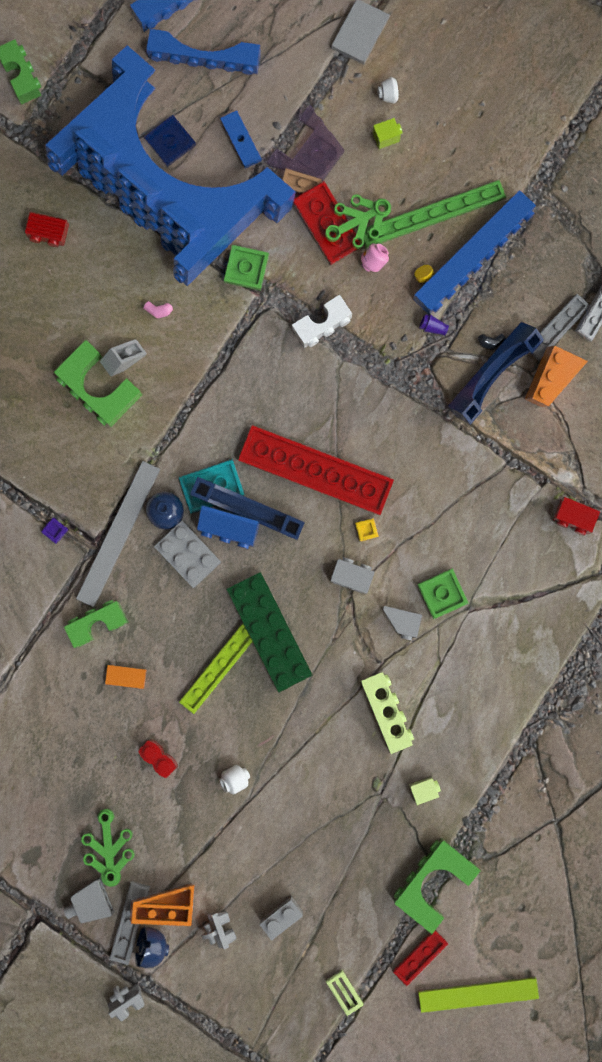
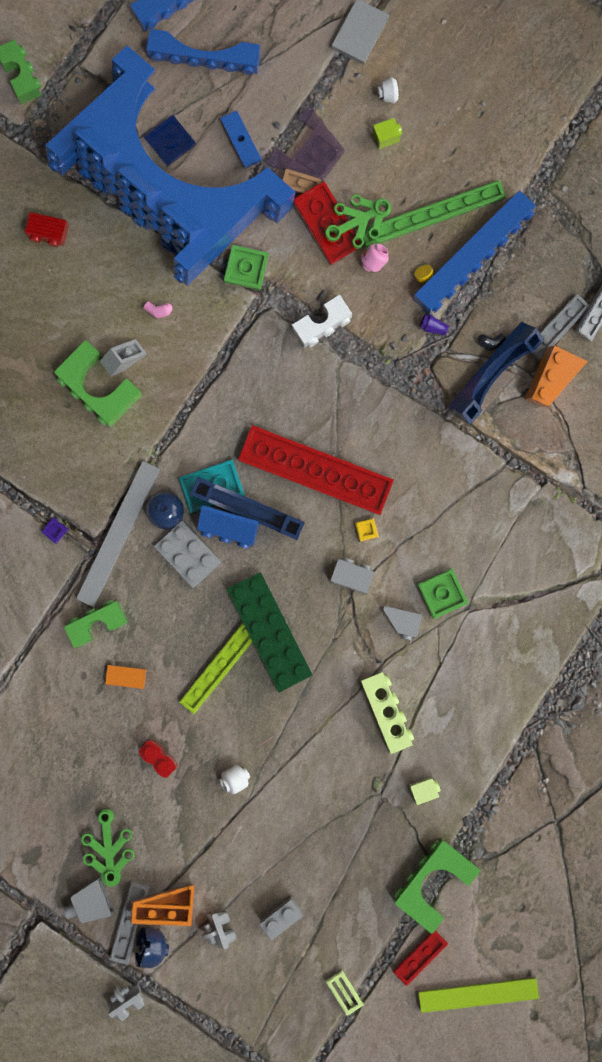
red brick [553,497,601,536] -> none

